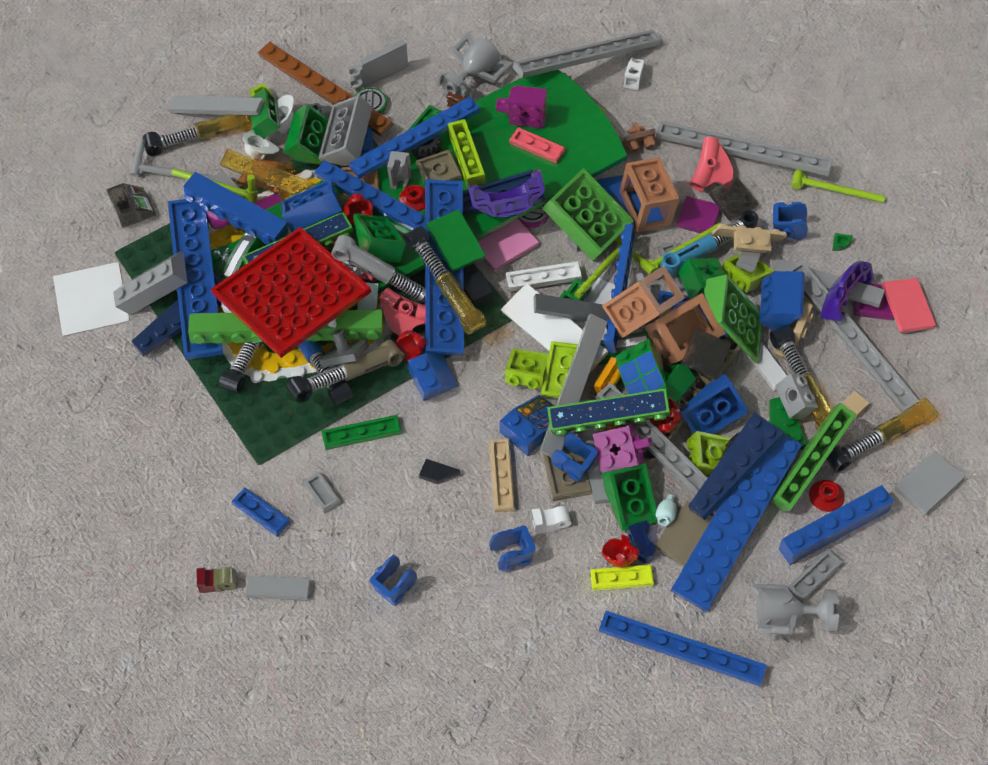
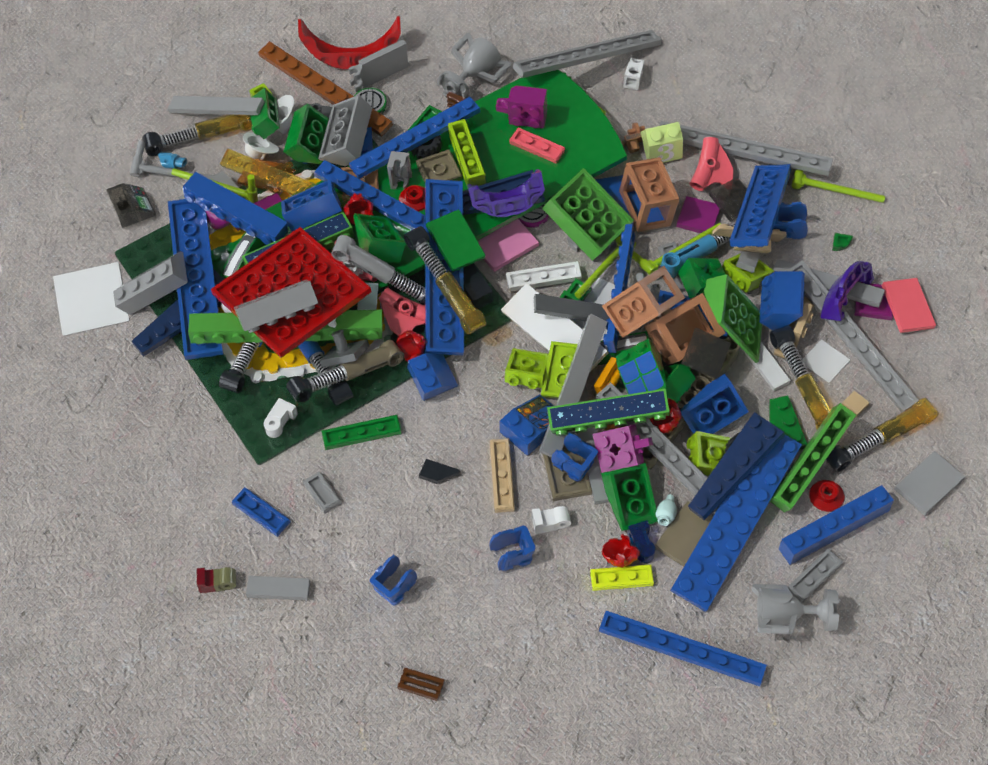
light grey brick [775,373,818,420] -> none
none -> dark azure piece [158,153,187,169]
none -> light grey slope [234,280,318,333]
none -> white leg [264,398,298,438]
none -> red windscreen [298,16,401,69]
none -> reddish brown tile [397,667,445,701]
none -> yellowish green slope [641,122,683,163]
none -> blue plate [730,164,791,248]
none -> white sticker [801,340,850,383]

